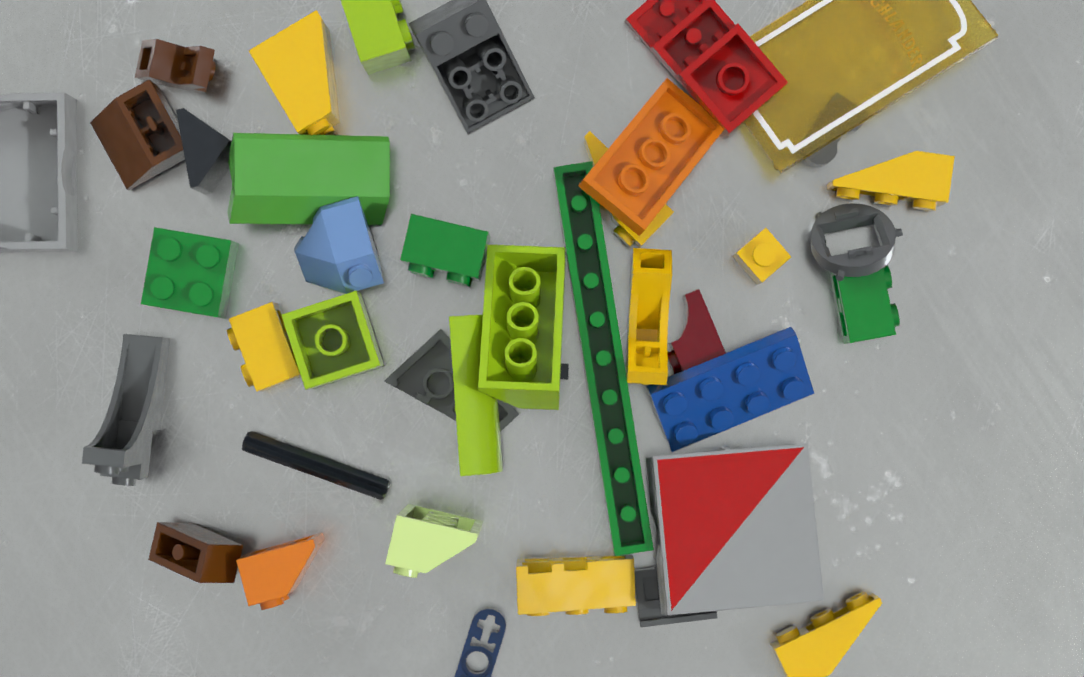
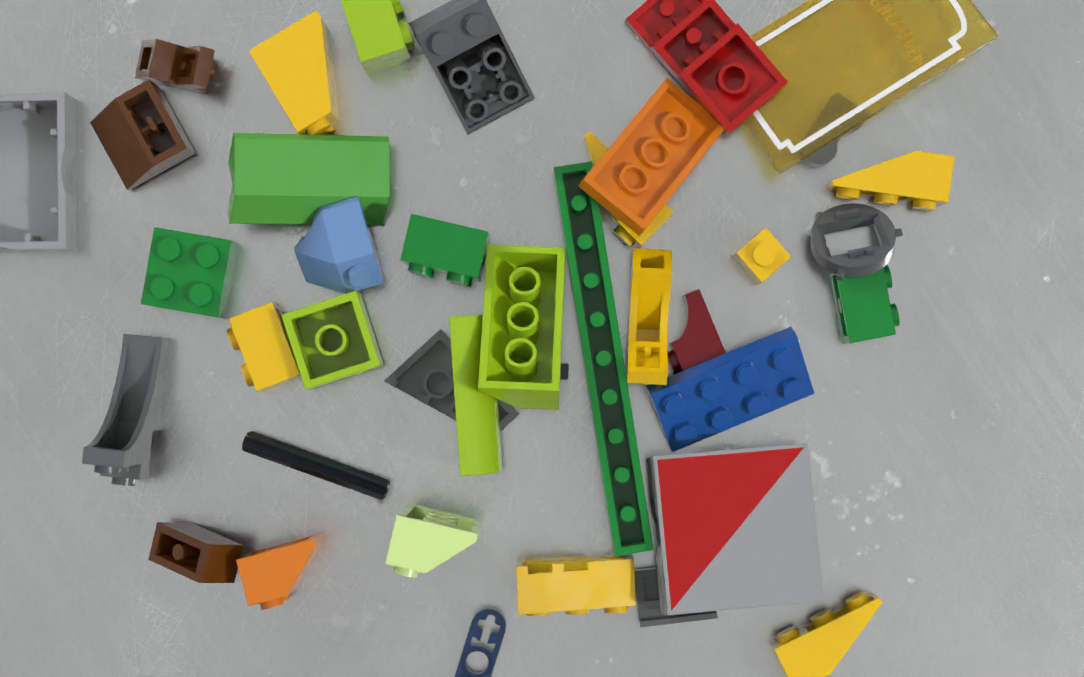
black slope [176,108,232,195] -> none

